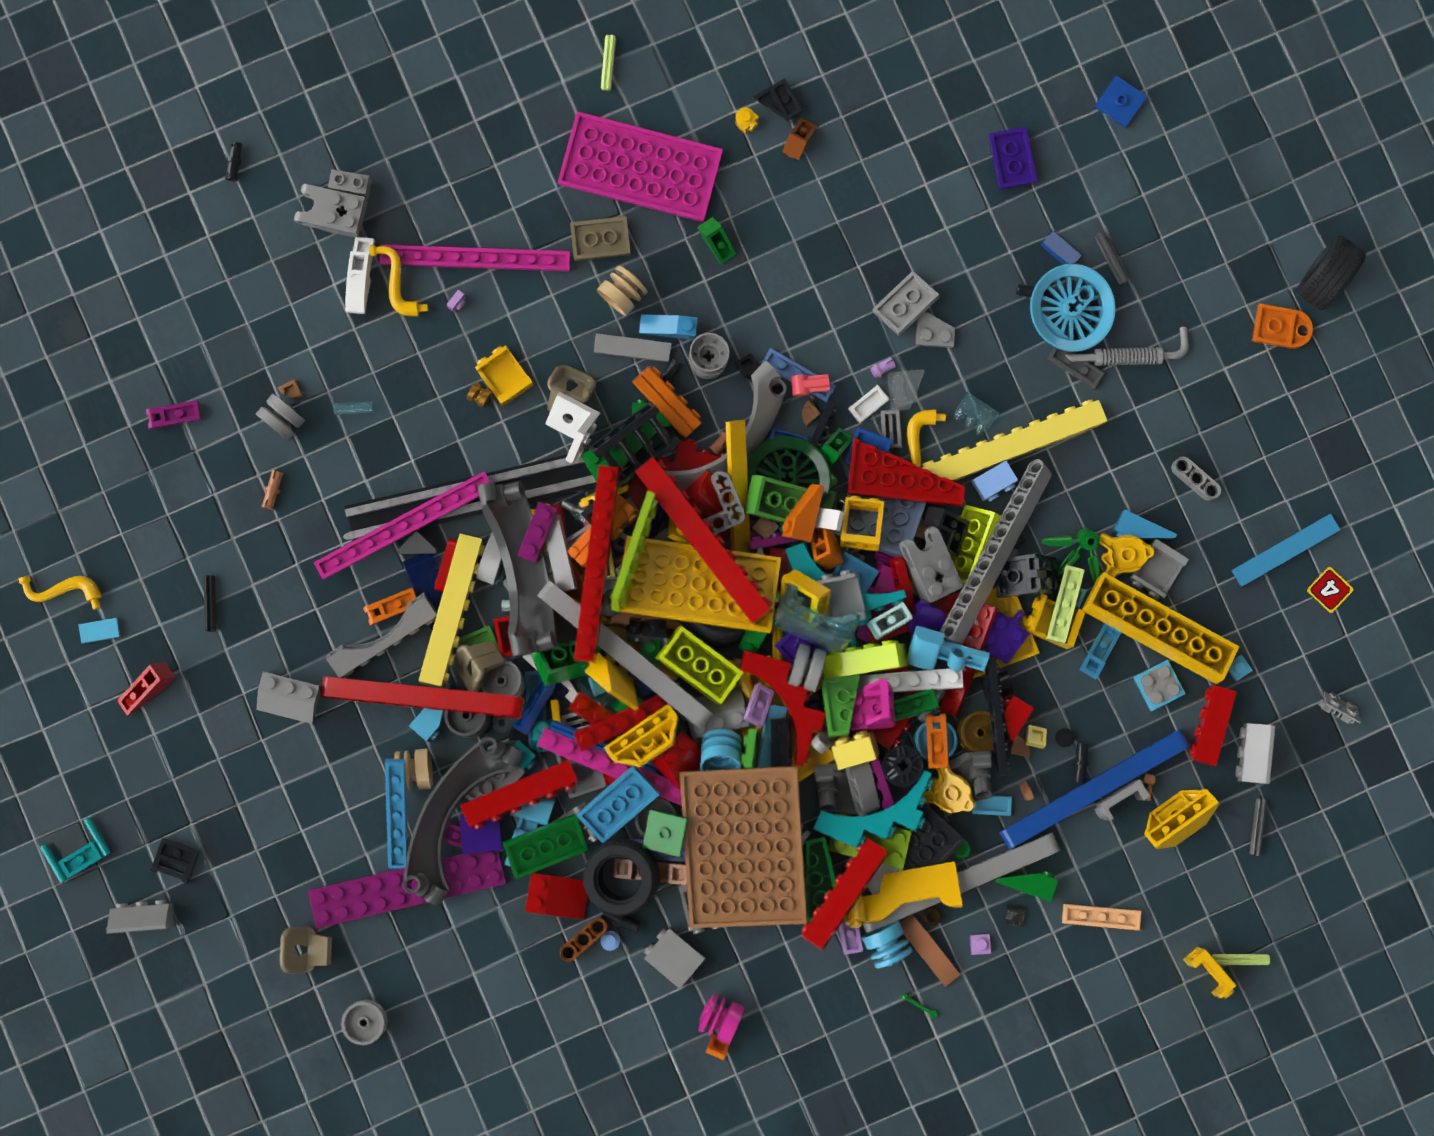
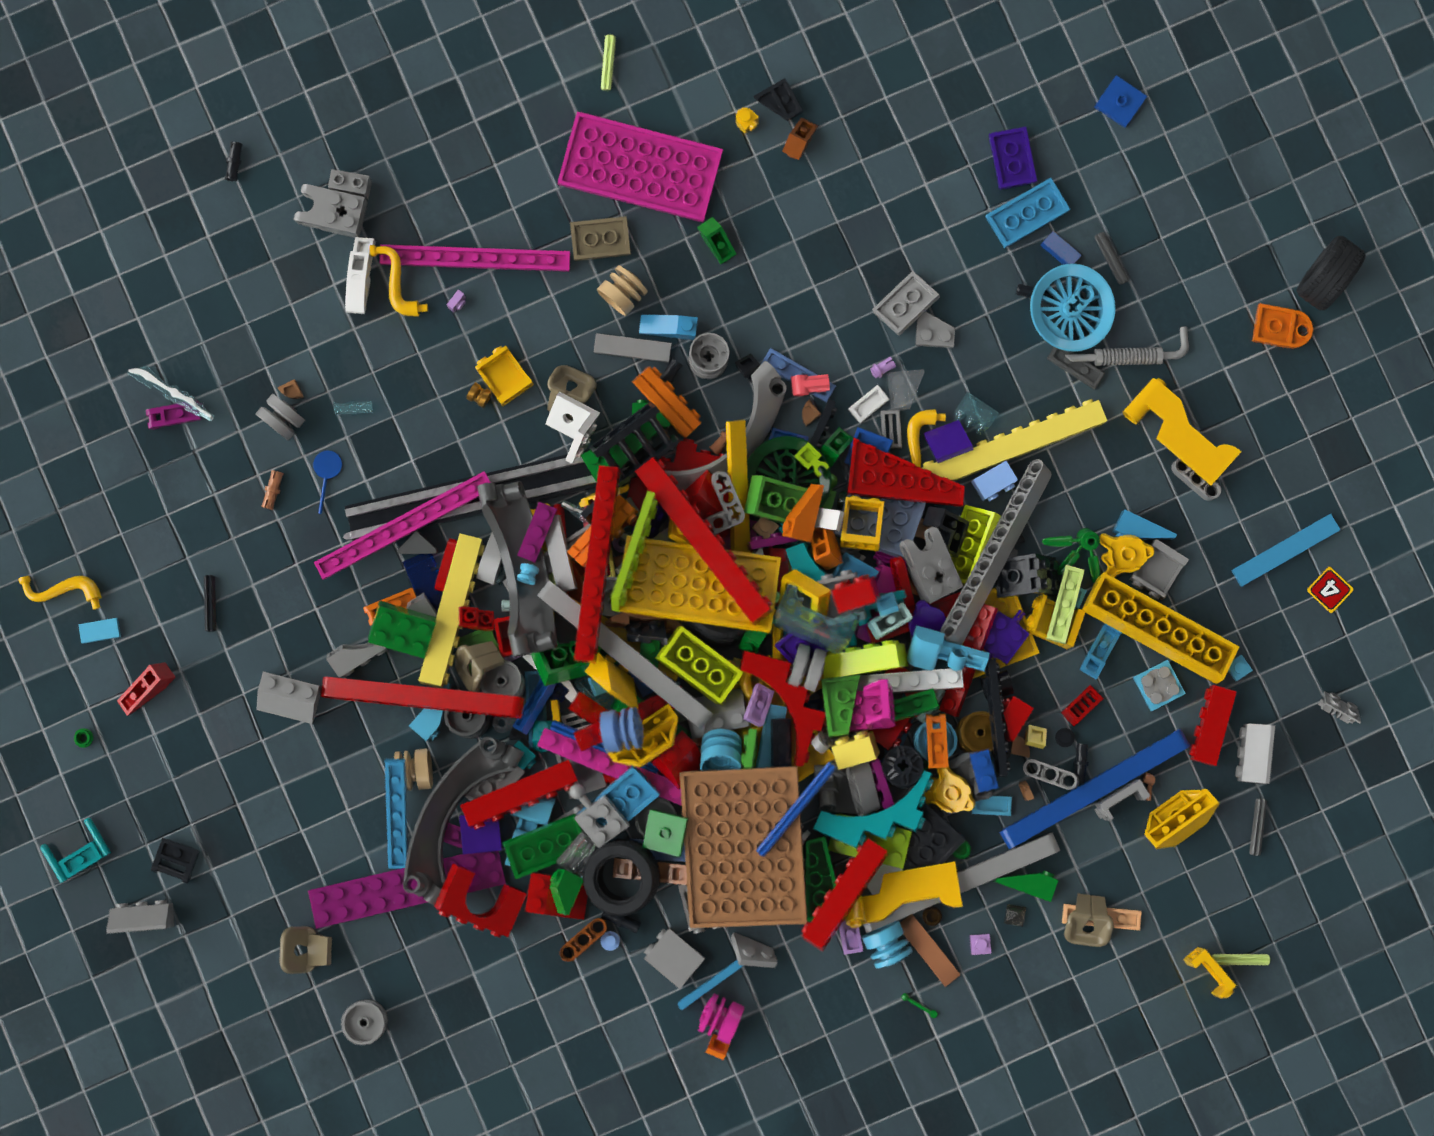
none -> green plate [74,728,94,748]
none -> clear light blue sword [127,366,214,421]
none -> blue piece [313,451,342,514]
none -> green brick [368,601,436,658]
none -> red arch [434,863,527,938]
none -> red slope [459,606,494,631]
none -> medium azure wheel [517,563,539,585]
none -> green slope [549,869,584,915]
none -> clear wing [556,832,596,878]
none -> light grey plate [570,784,630,848]
none -> medium blue wheel [600,707,643,753]
none -> dark azure tile [678,960,744,1010]
none -> light grey wing [731,932,777,968]
none -> blue axle [756,761,837,857]
none -> lime plate [794,442,829,477]
none -> red brick [831,574,881,614]
none -> medium azure plate [876,592,899,617]
none -> dark purple tile [923,420,973,463]
none -> blue plate [969,749,999,793]
none -> dark azure plate [985,178,1070,249]
none -> light grey beam [1023,759,1079,790]
none -> red slope [1061,685,1104,726]
none -> dark tan piece [1064,893,1114,947]
none -> yellow door [1122,378,1242,486]

